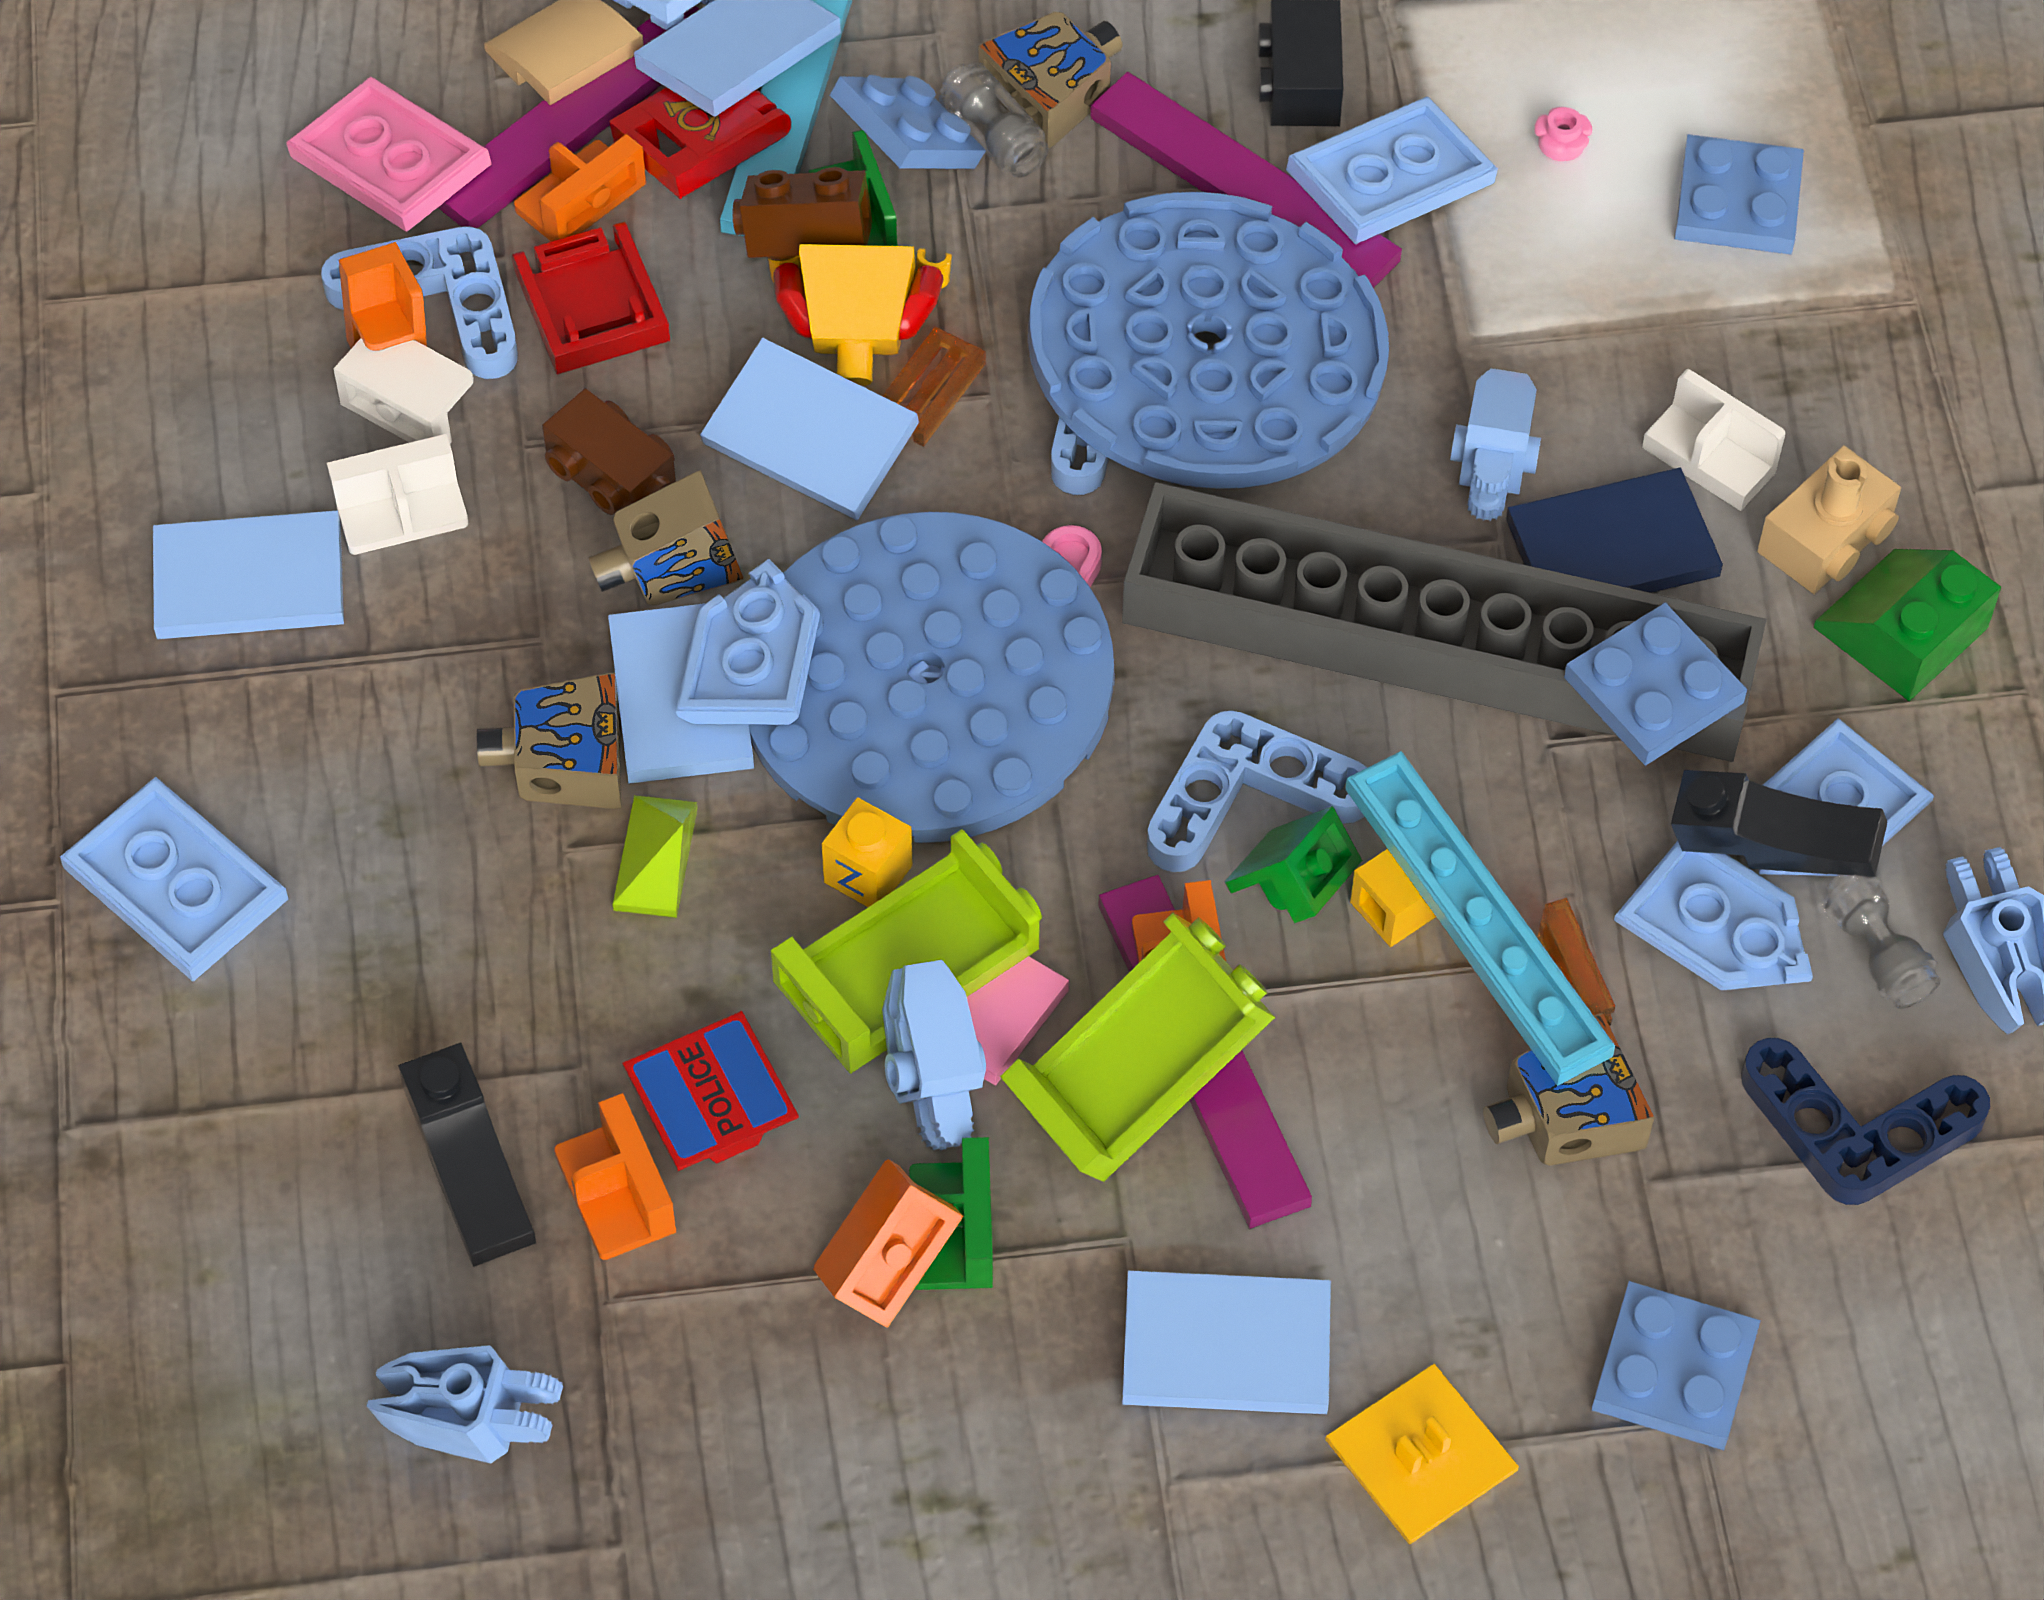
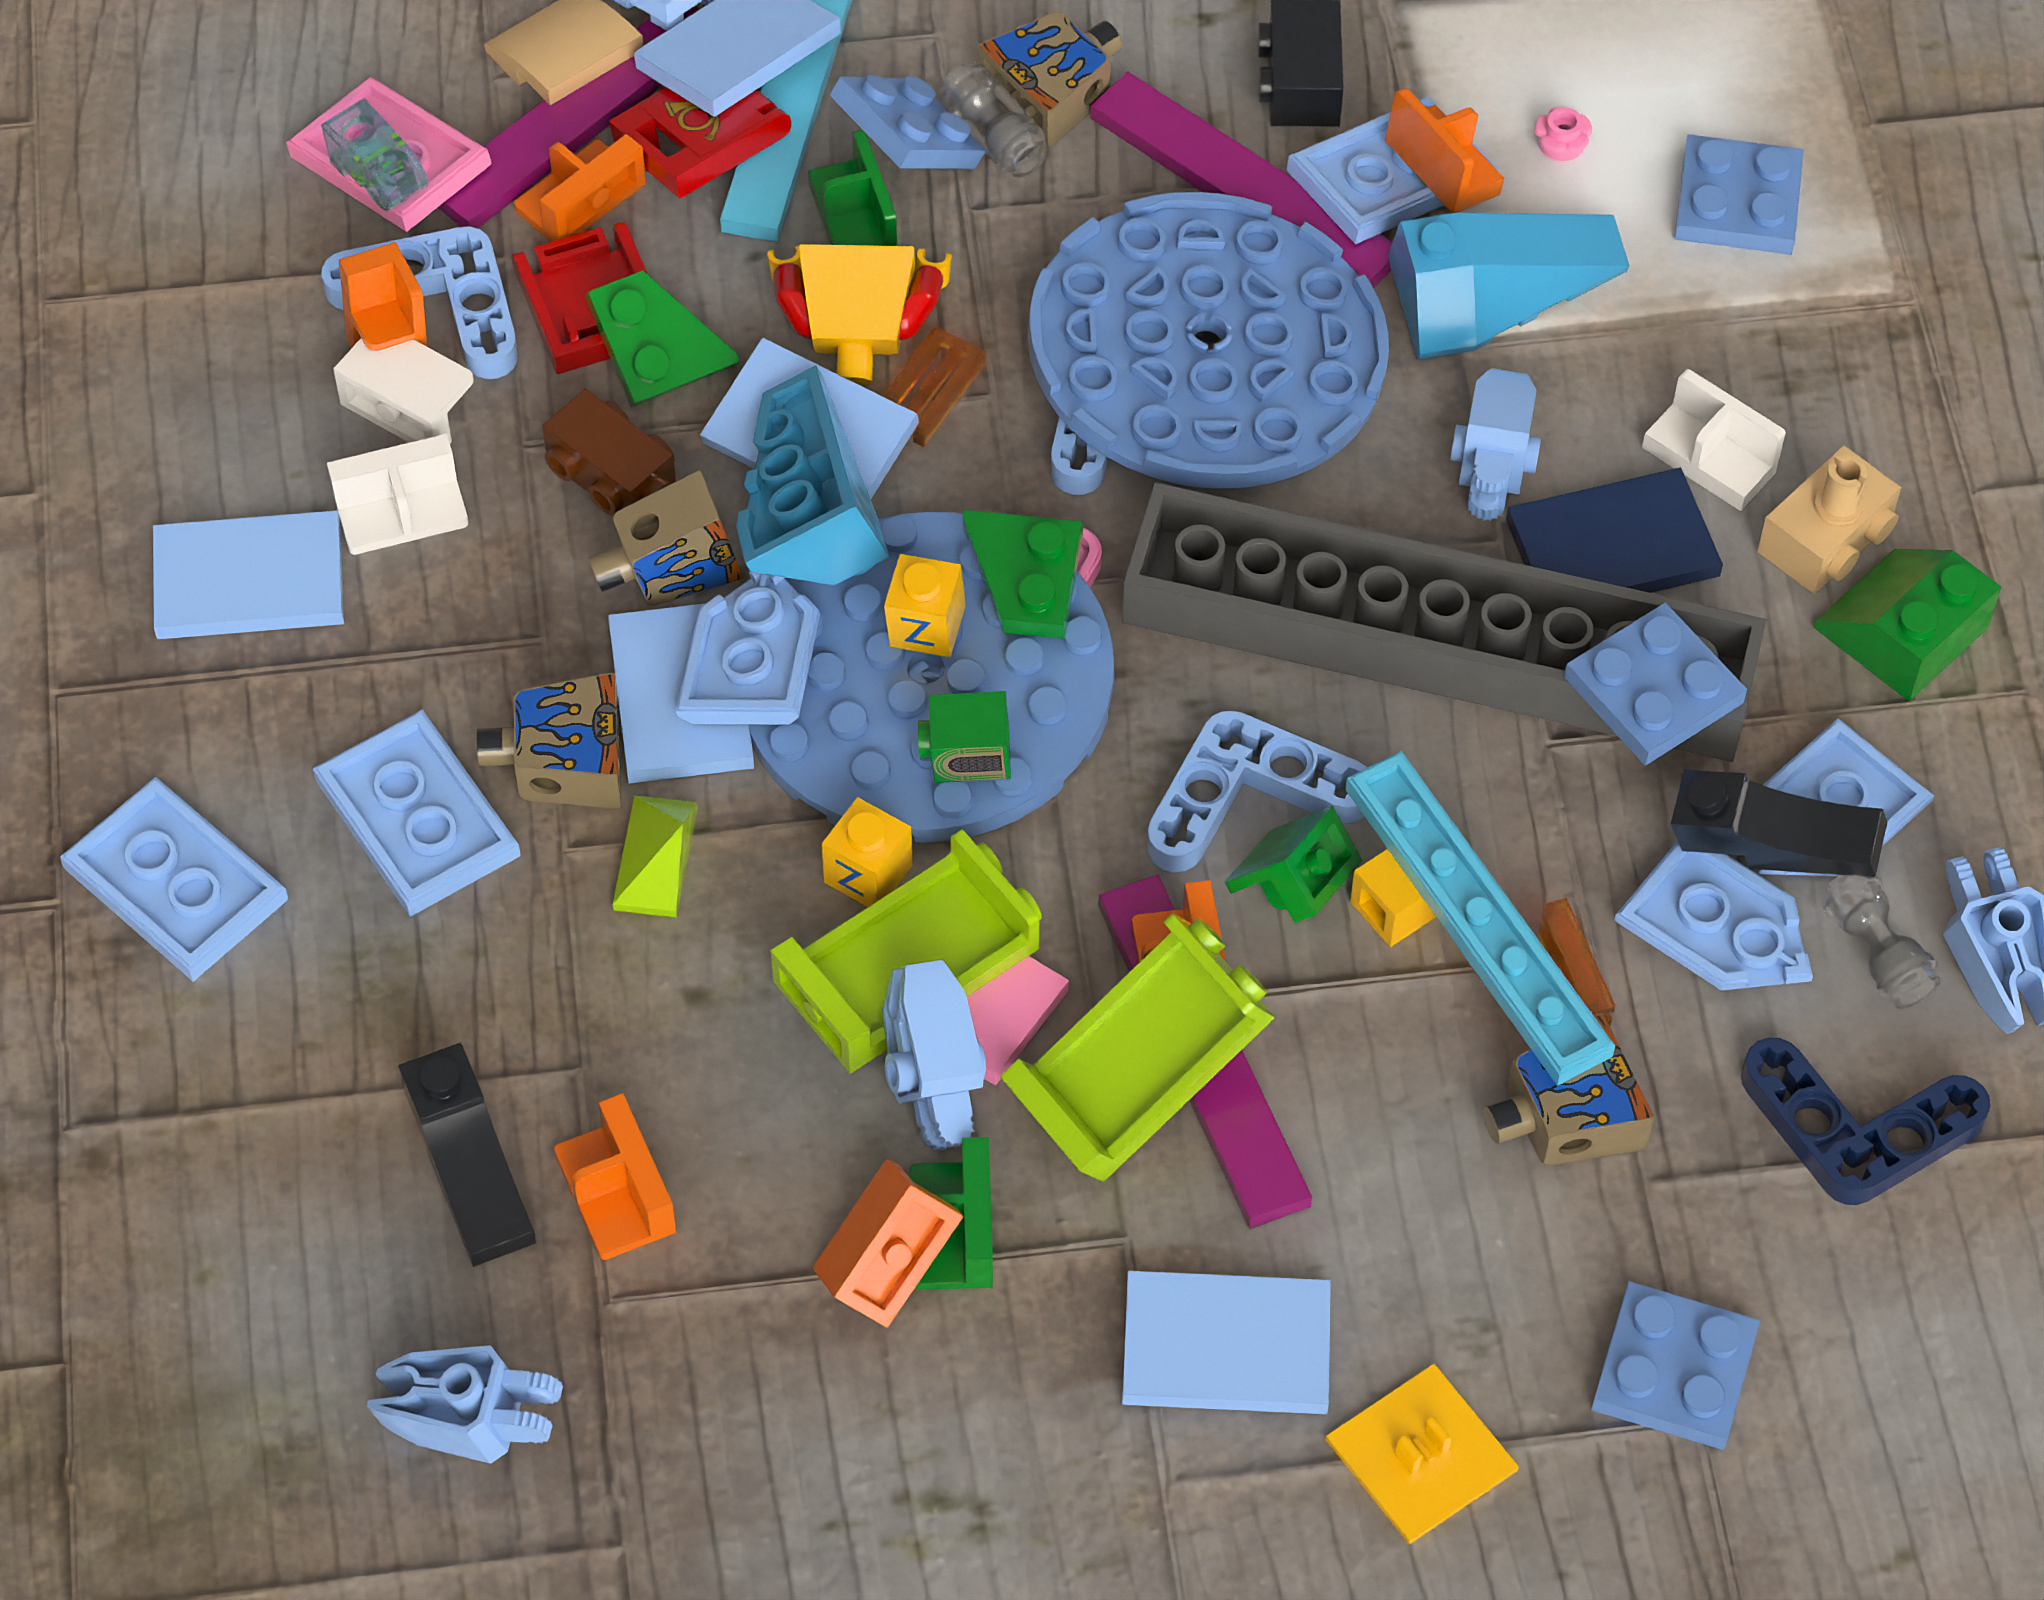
piece [622,1011,799,1171] -> none
reddish brown brick [733,167,873,261] -> none
none -> light blue tile [312,710,521,917]
none -> clear light blue leg [321,98,428,211]
none -> green wing [585,270,740,407]
none -> dark azure wedge [736,365,889,585]
none -> yellow brick [884,554,966,658]
none -> green brick [918,691,1011,783]
none -> green wing [963,510,1083,639]
none -> orange panel [1385,88,1504,213]
none -> dark azure wedge [1387,212,1629,360]

